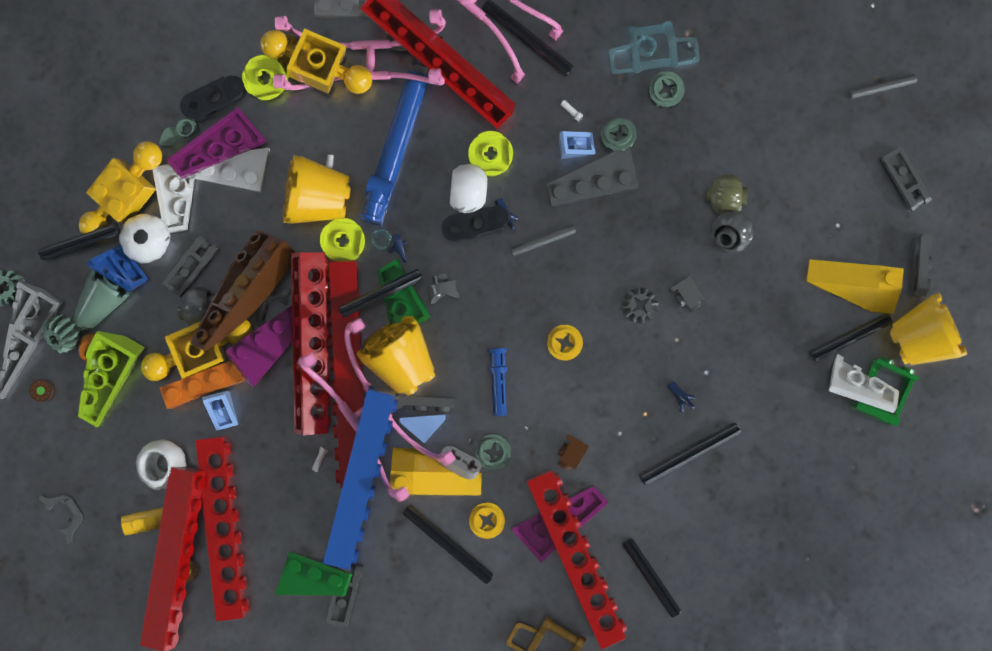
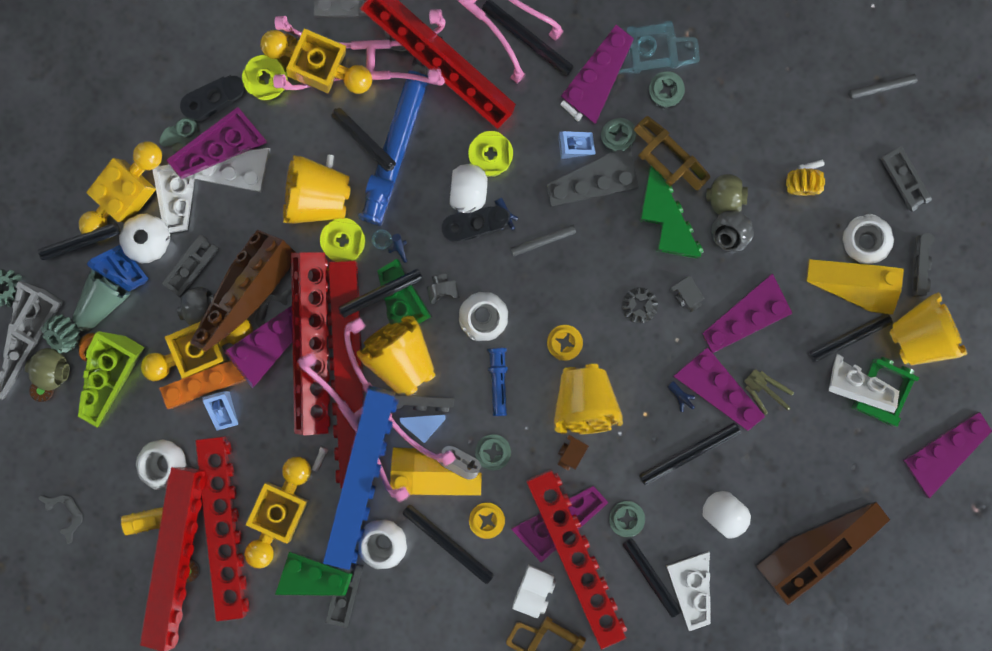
none -> olive plant [25,348,70,391]
none -> yellow brick [244,456,311,569]
none -> black axle [331,108,396,172]
none -> white piece [357,519,407,569]
none -> white piece [459,292,508,341]
none -> white brick [512,564,556,619]
none -> yellow cone [554,364,623,435]
none -> magenta wing [561,25,634,124]
none -> sand green gear [609,501,645,537]
none -> pearl gold bar [634,116,711,191]
none -> green slope [639,165,704,259]
none -> white wing [666,551,711,631]
none -> magenta wing [673,348,765,431]
none -> magenta wing [702,273,793,353]
none -> white piece [702,491,751,539]
none -> olive plant [744,369,794,415]
none -> reddish brown wedge [756,502,890,605]
none -> yellow gear [786,168,825,196]
none -> white piece [798,159,824,169]
none -> white piece [842,214,894,265]
none -> magenta wing [903,412,992,498]

